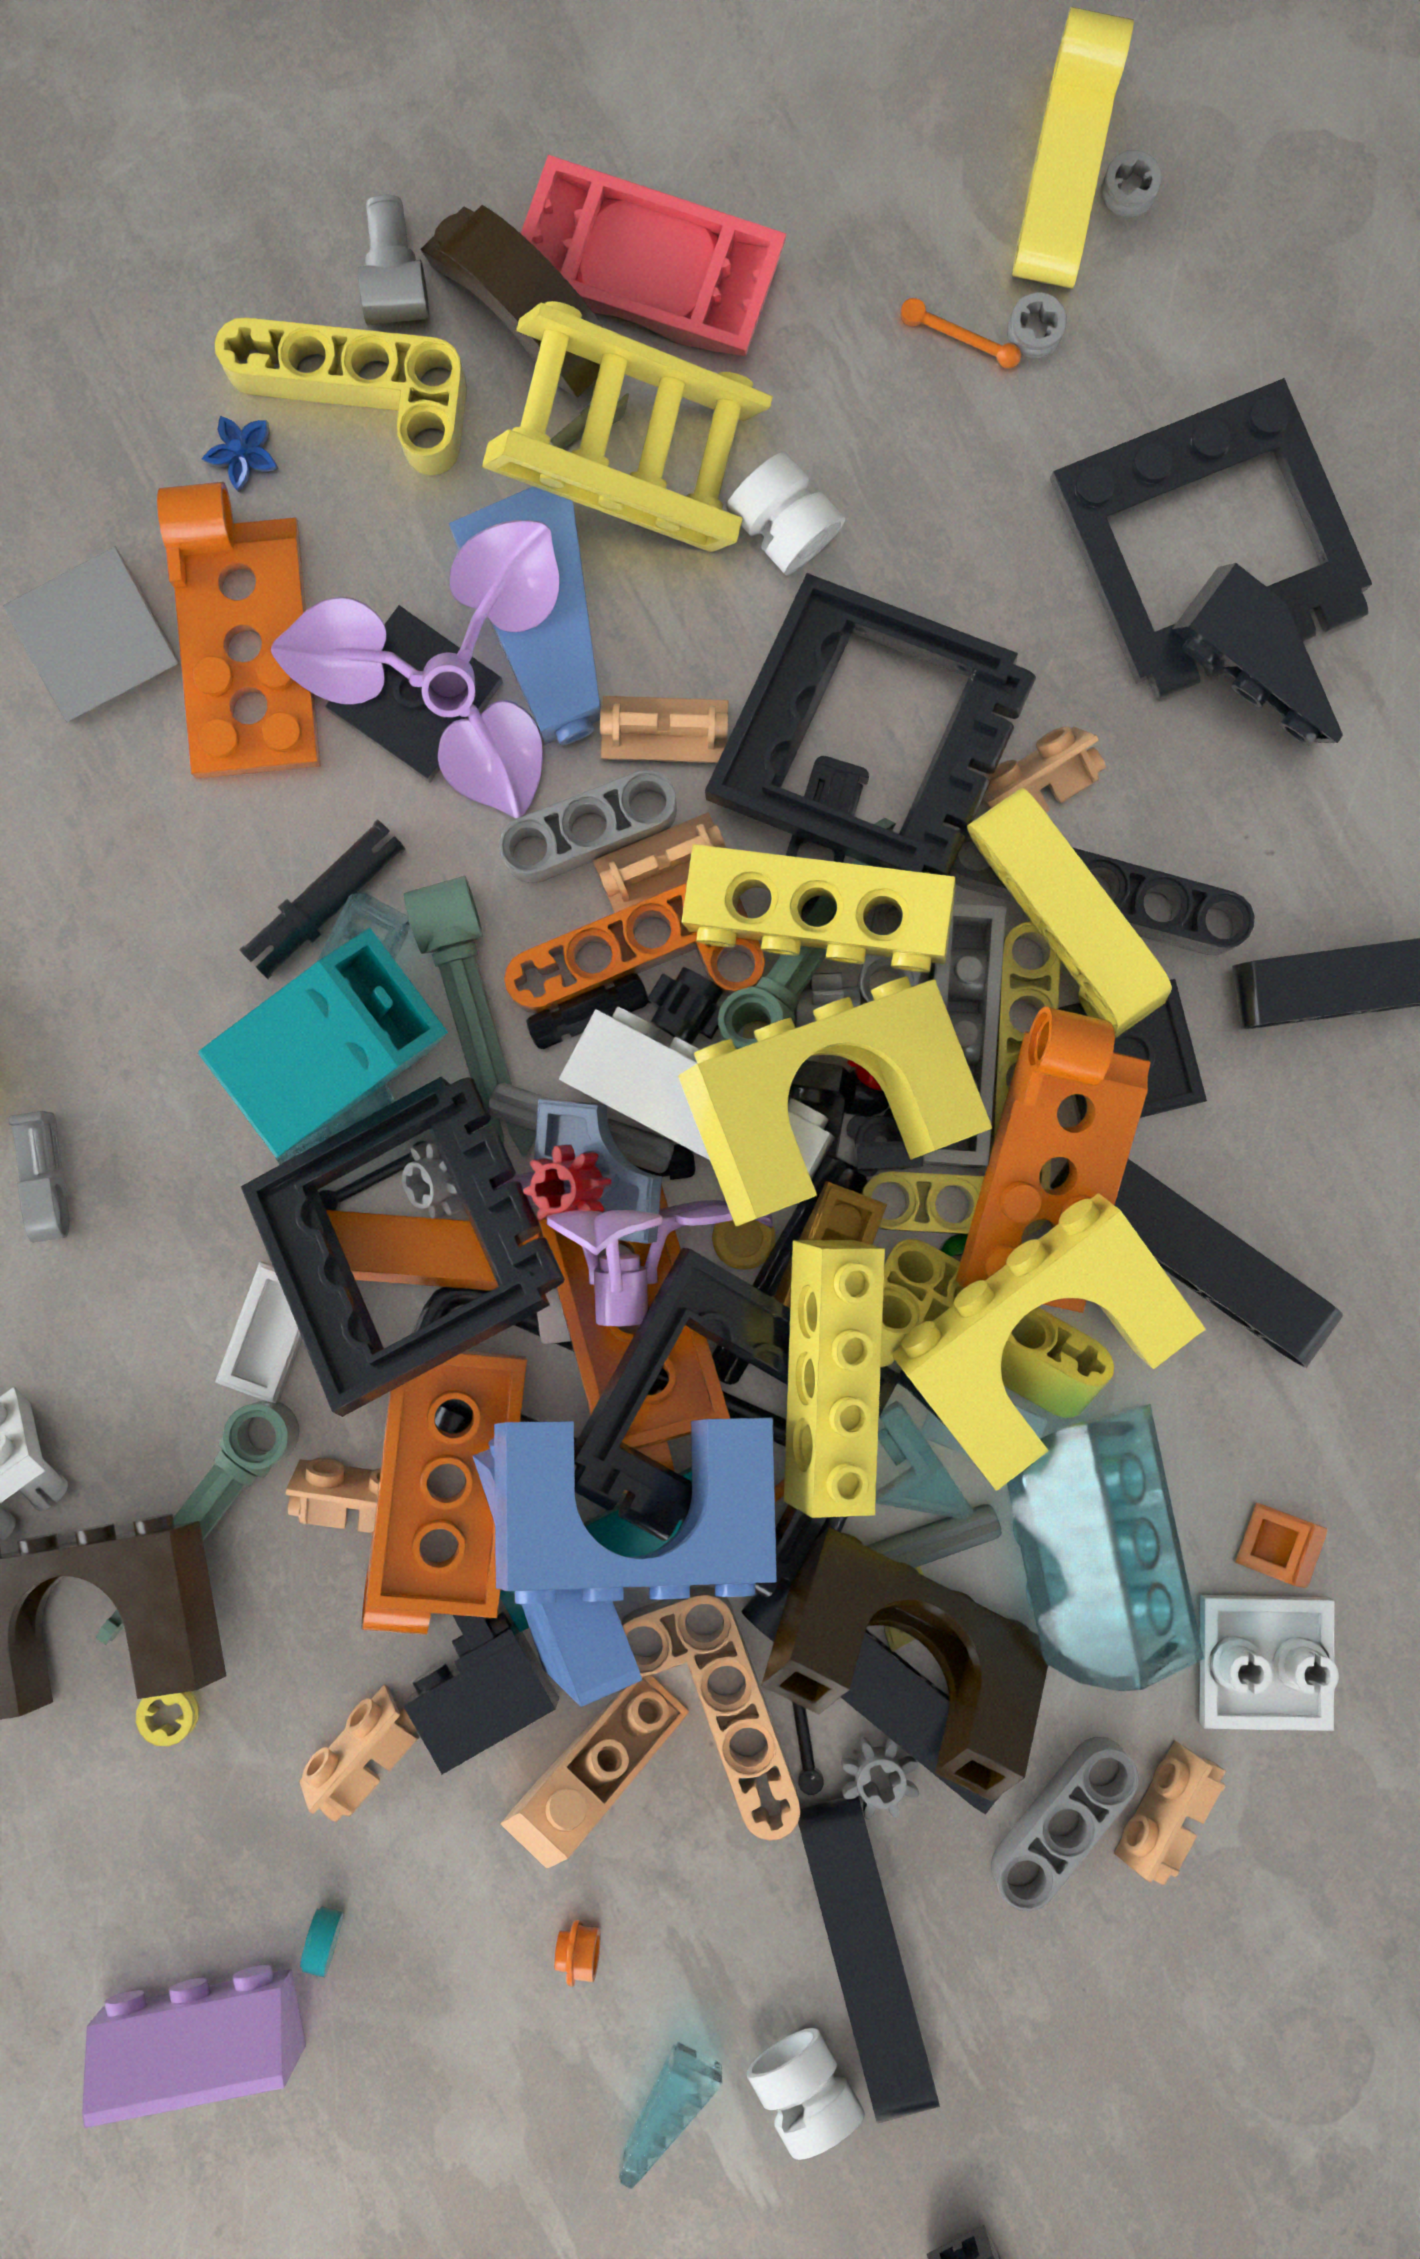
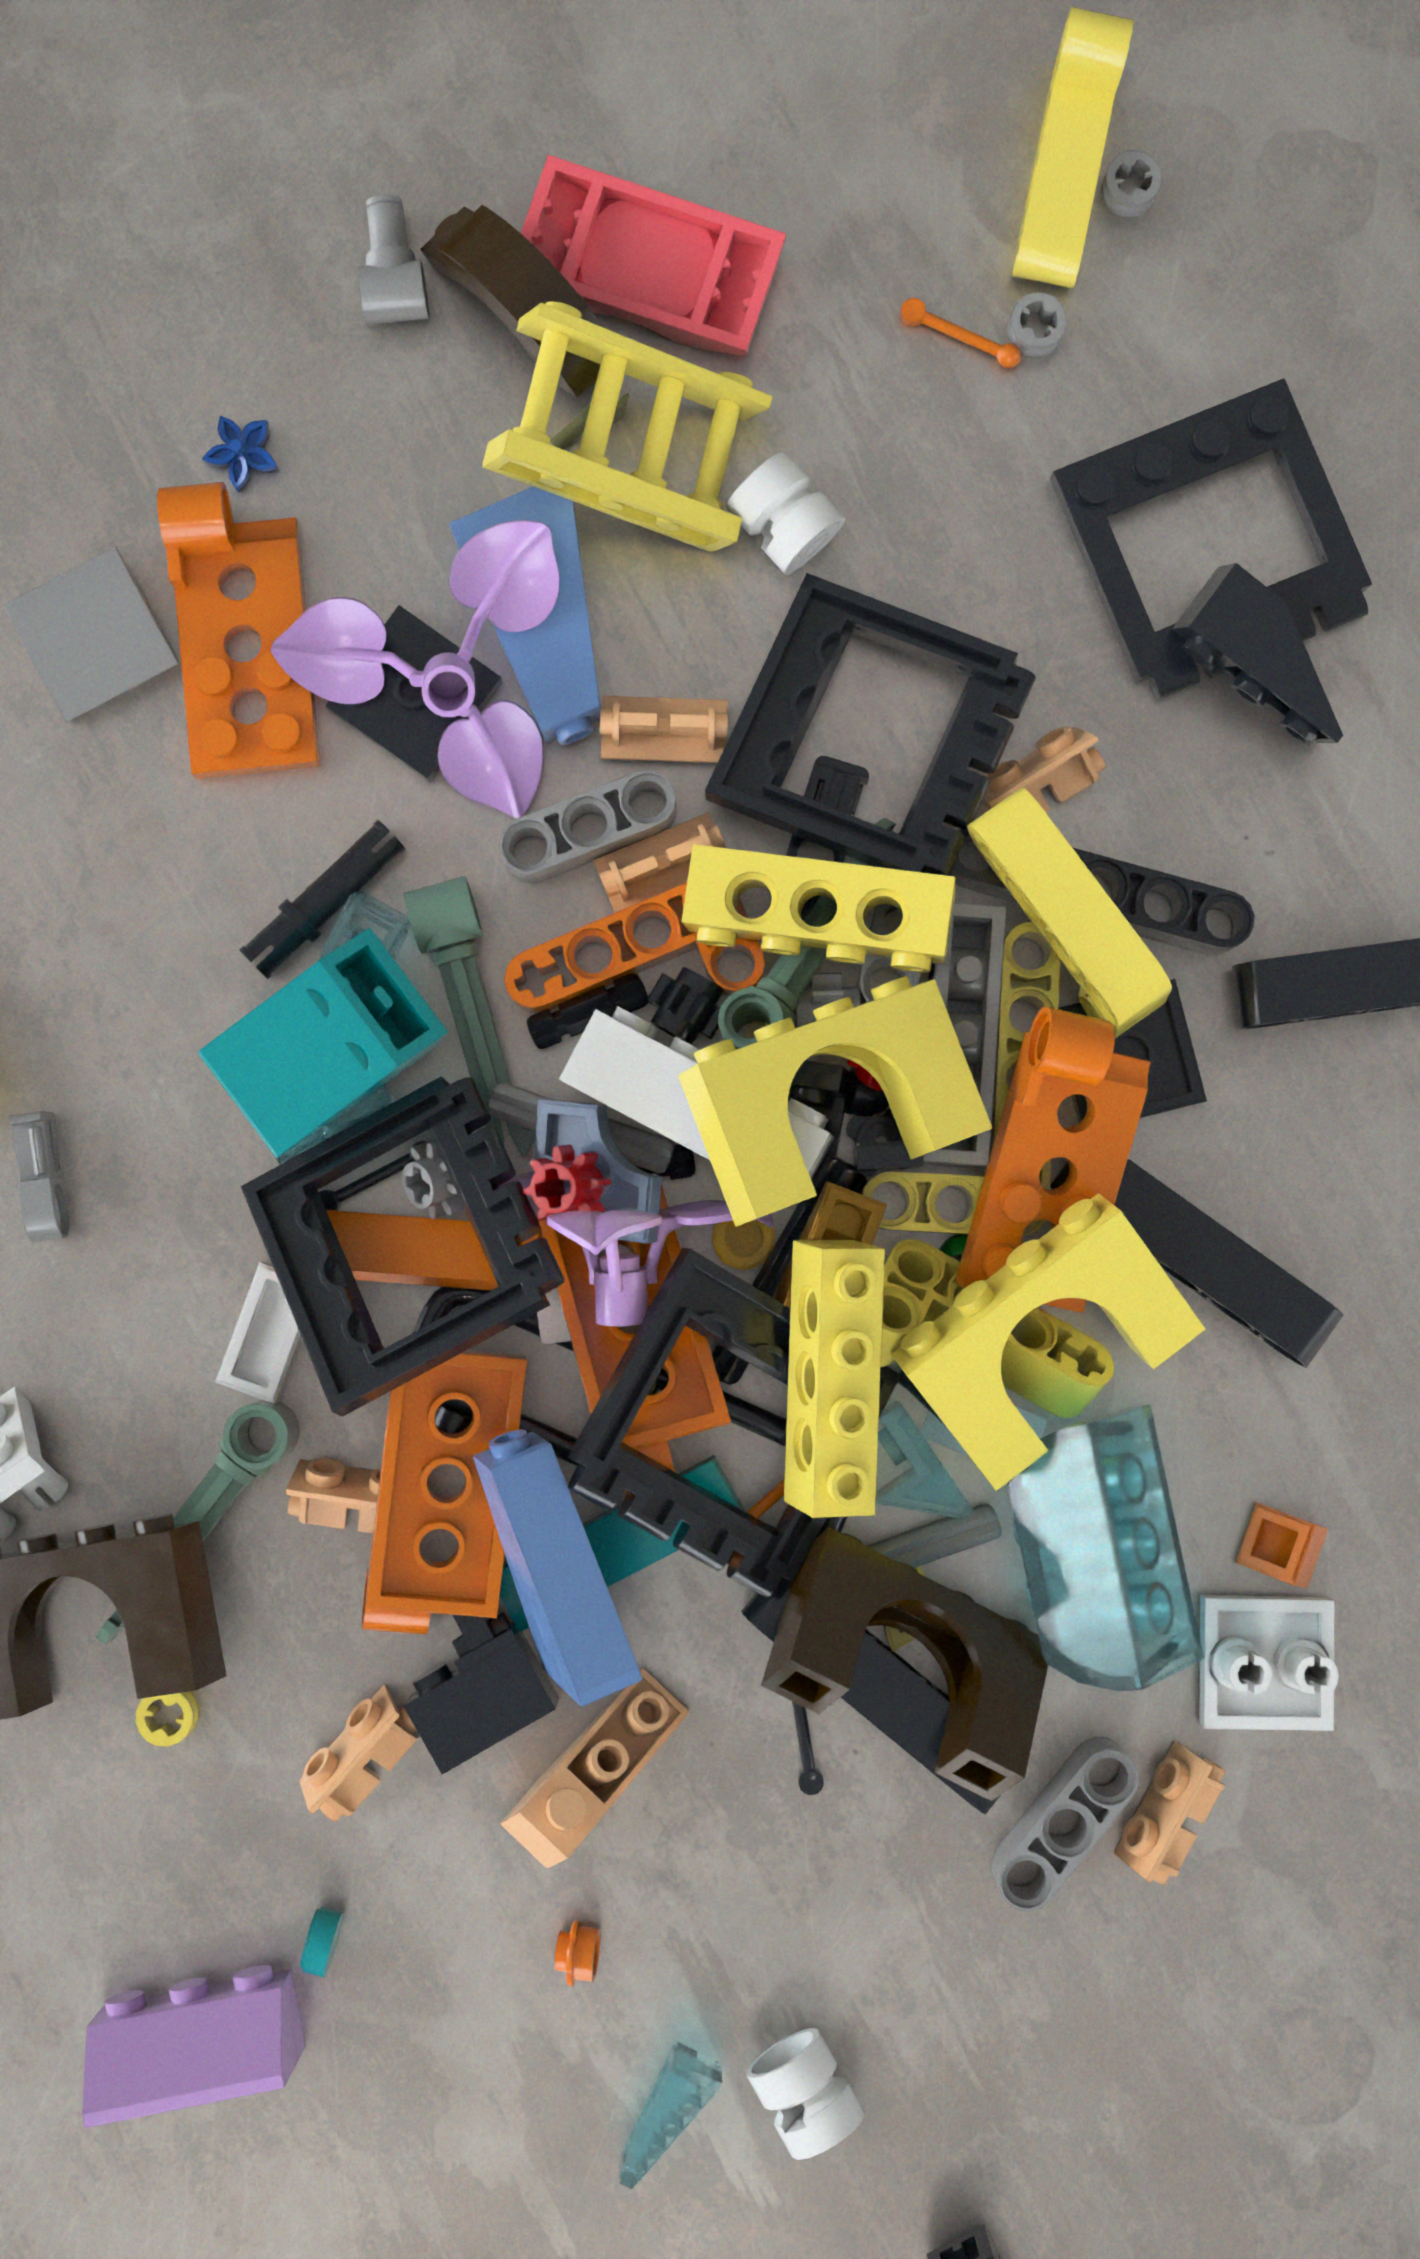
light yellow beam [214,317,467,476] -> none
medium blue arch [494,1418,777,1604] -> none
light nougat beam [621,1586,800,1841] -> none
black beam [798,1796,940,2124] -> none
light grey gear [841,1737,919,1820] -> none

